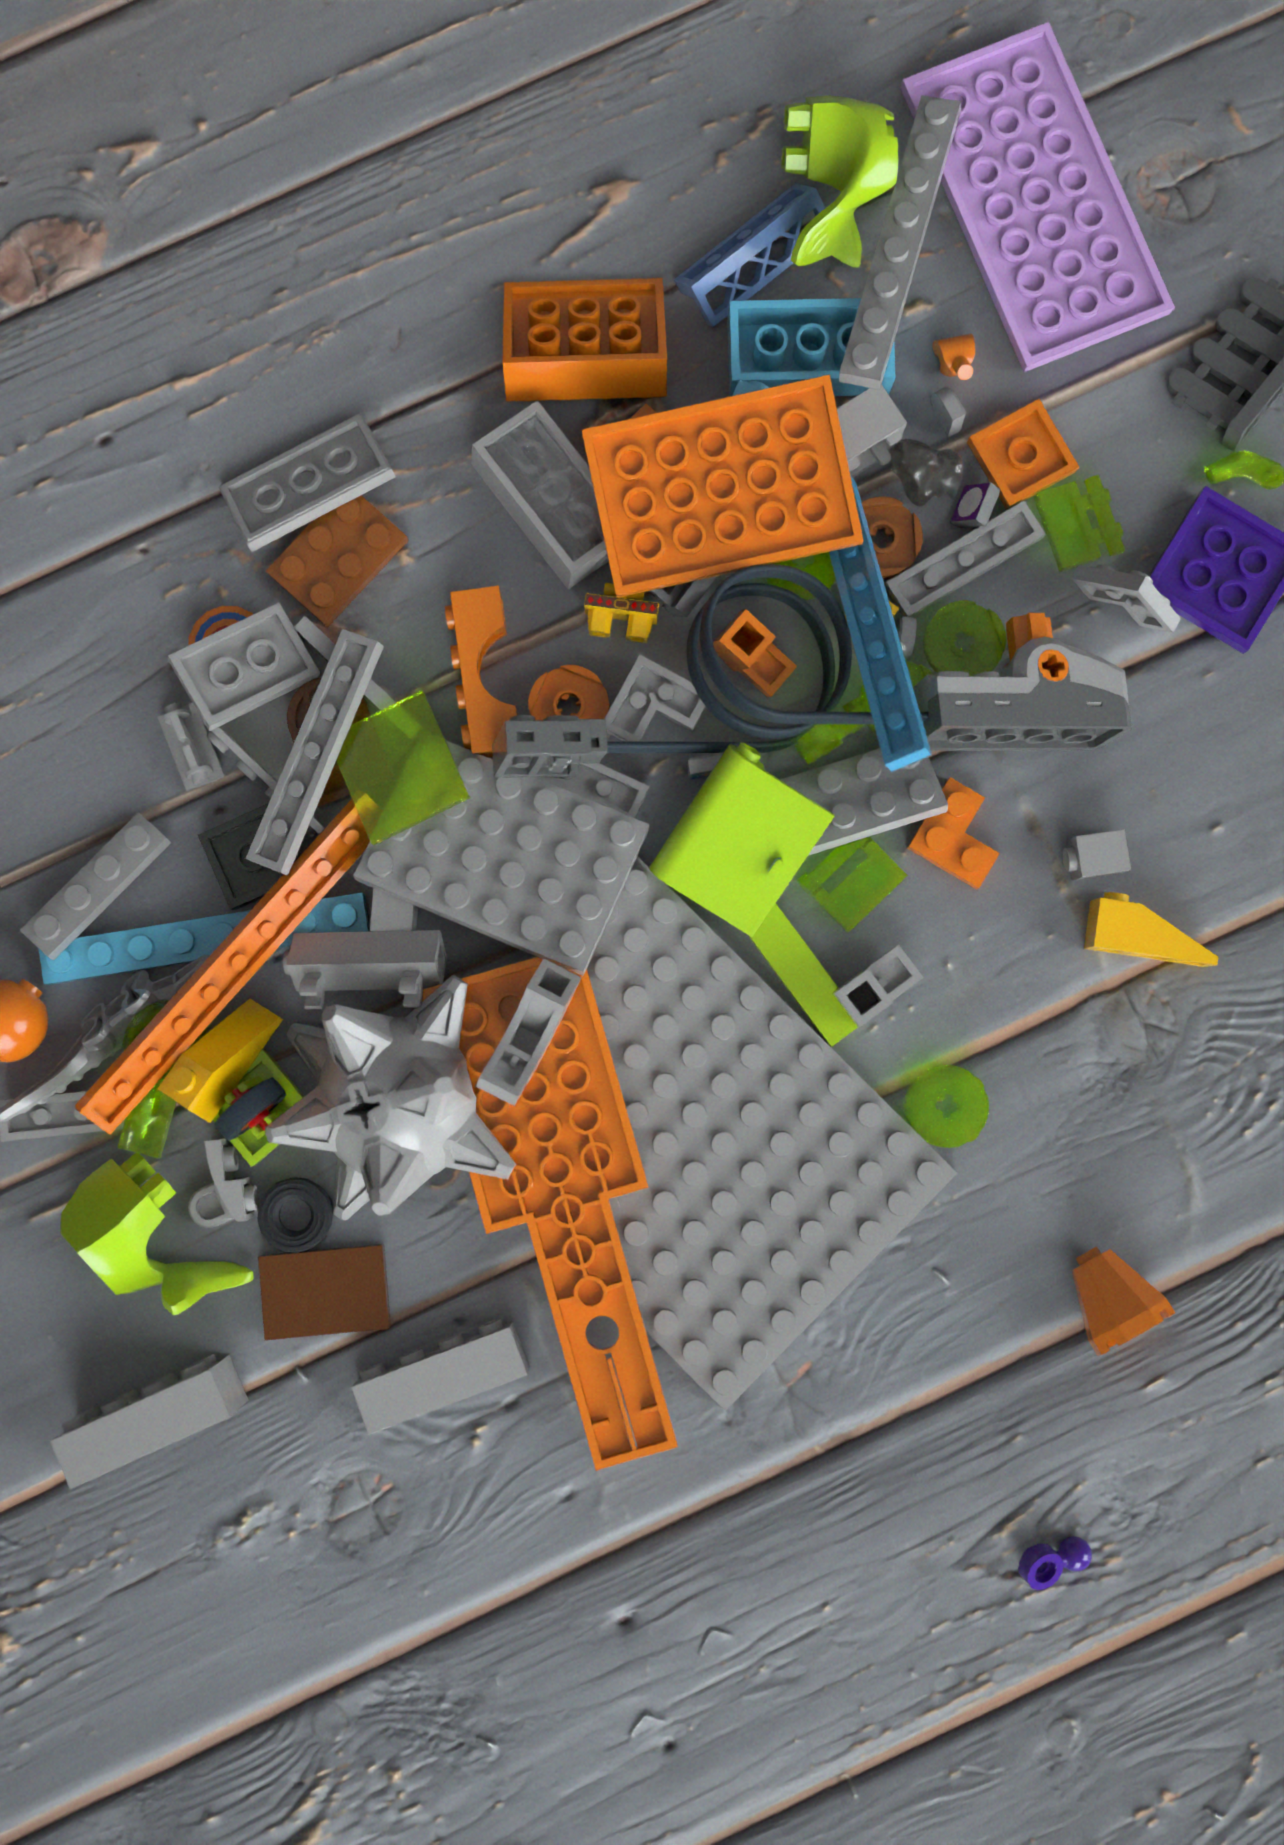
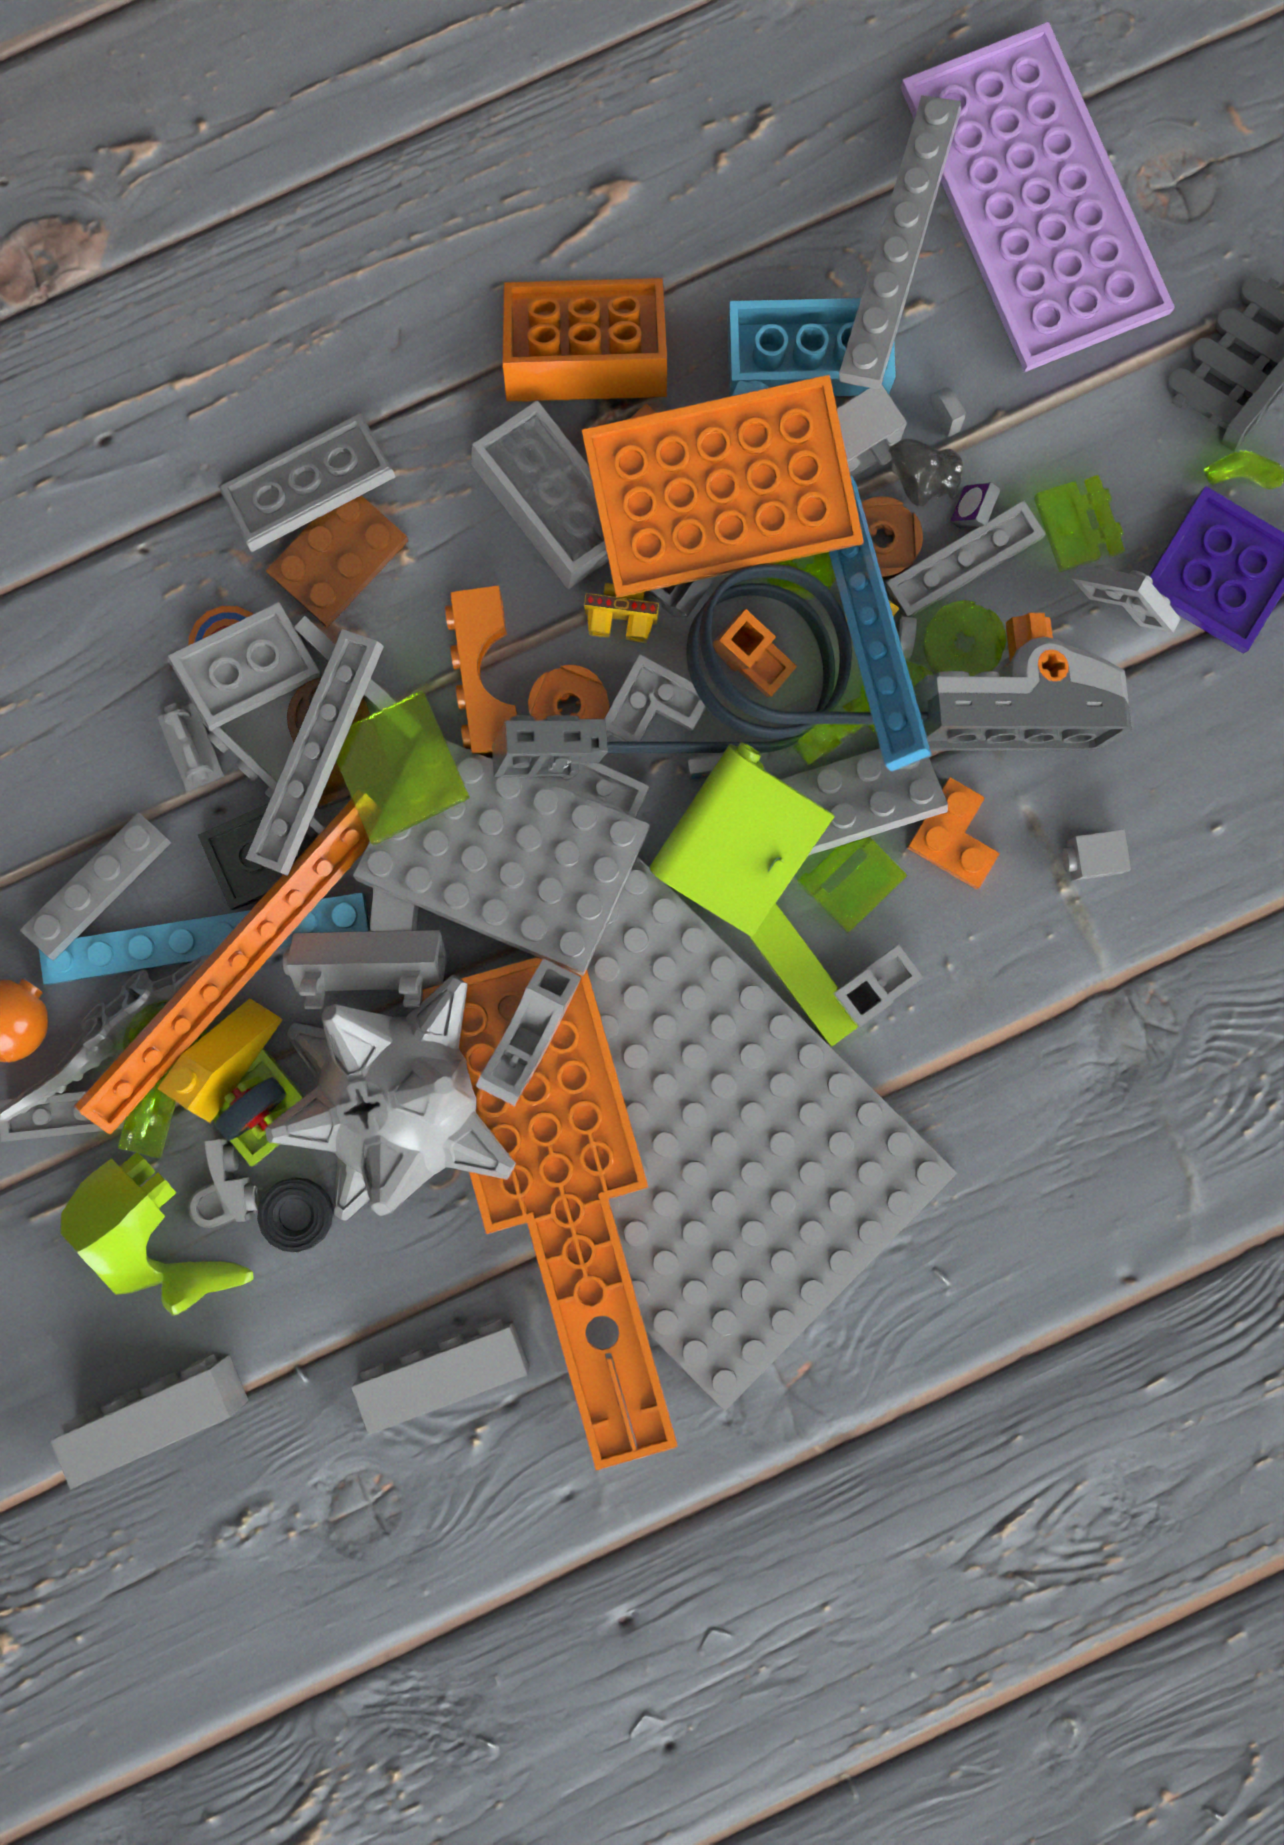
reddish brown tile [258,1244,391,1340] -> none
medium blue fence [674,183,825,327] -> none
lime hips [781,95,898,268] -> none
clear neon green plate [904,1065,989,1148] -> none
orange piece [932,334,975,380] -> none
orange plate [967,399,1079,511] -> none
dark purple plate [1018,1536,1092,1590] -> none
orange cone [1071,1246,1175,1356] -> none
yellow slope [1084,892,1218,967] -> none

